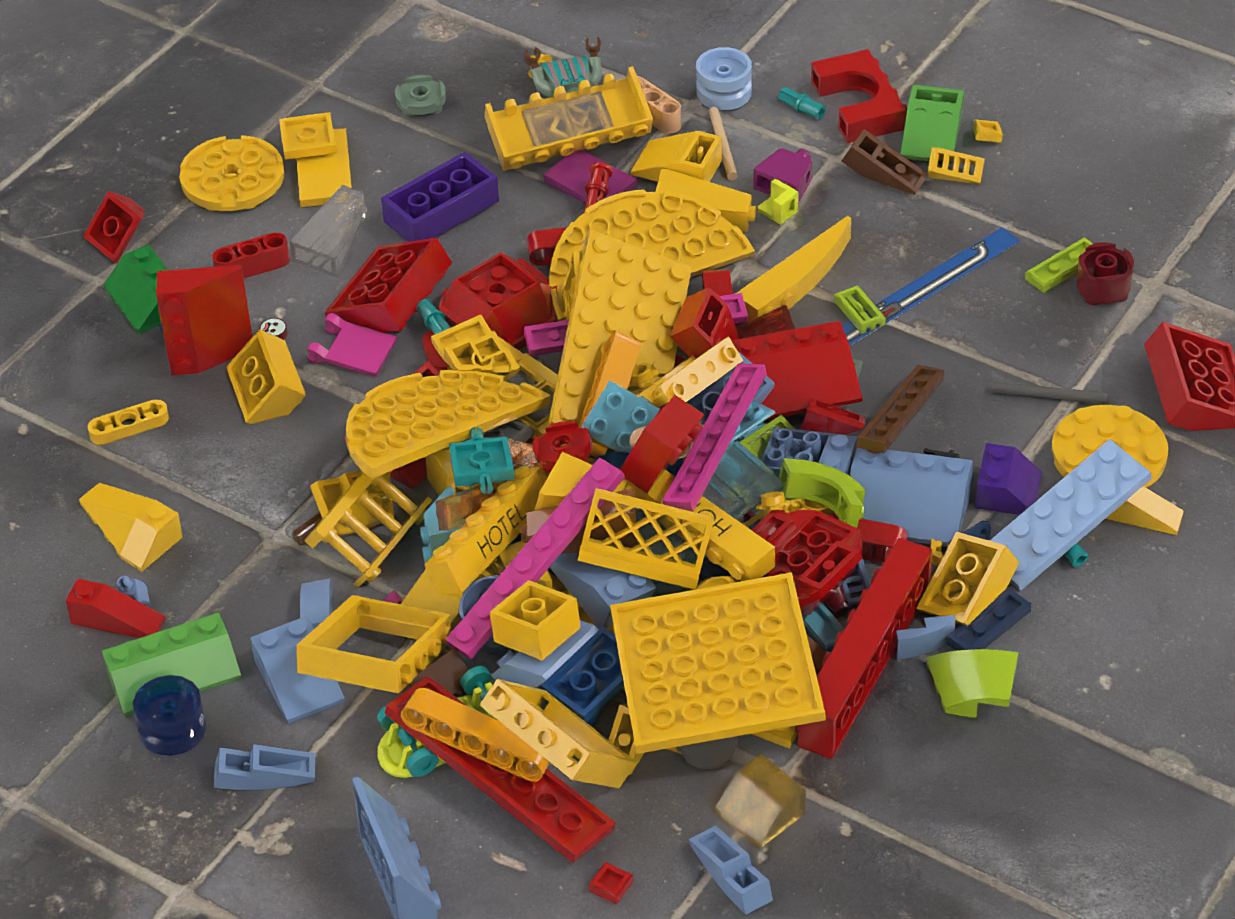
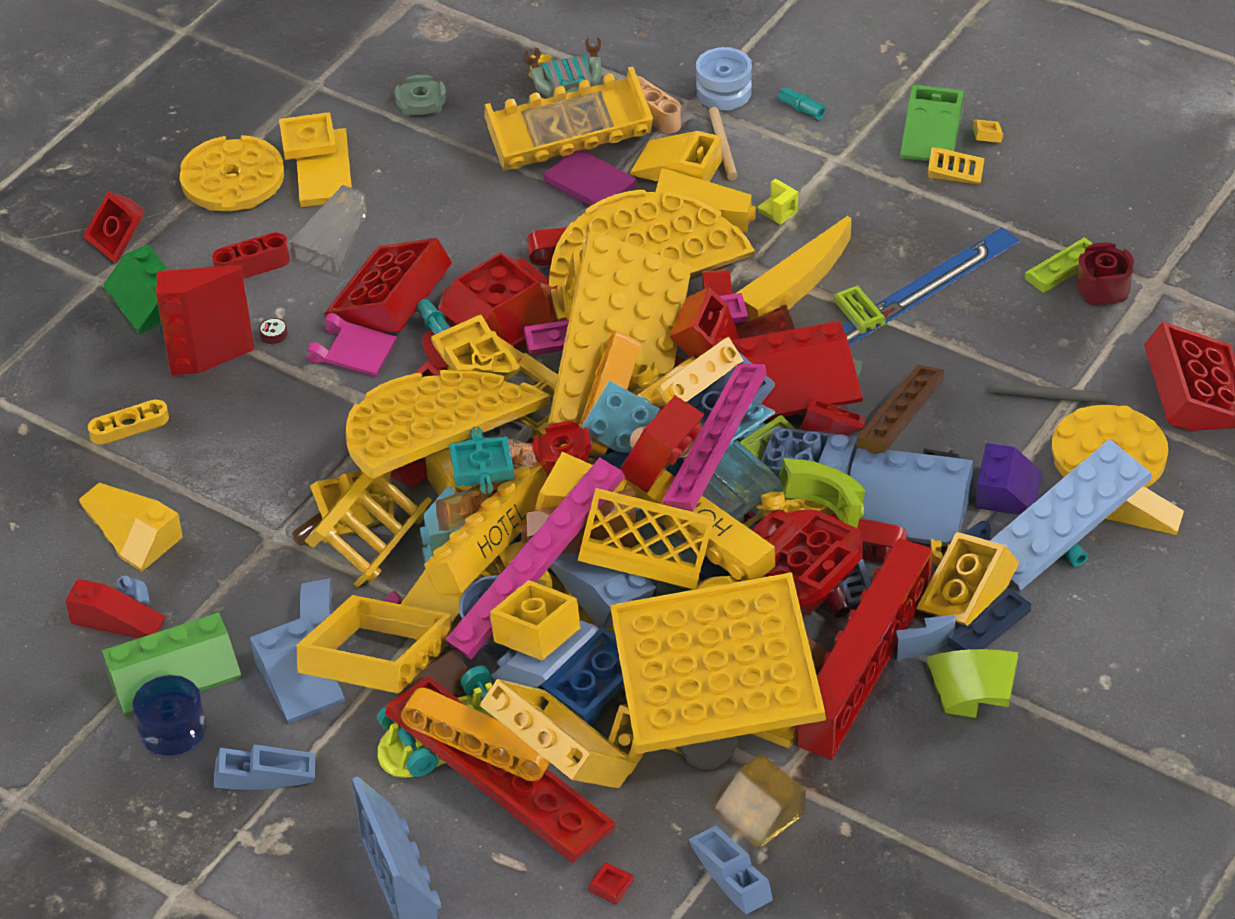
yellow slope [226,329,306,424] -> none
dark purple brick [381,152,499,242] -> none
red pin [583,162,613,213] -> none
magenta torso [753,148,812,203] -> none
medium azure tile [802,603,845,652] -> none
red arch [811,49,908,144] -> none
reddish brown slope [841,129,928,195] -> none

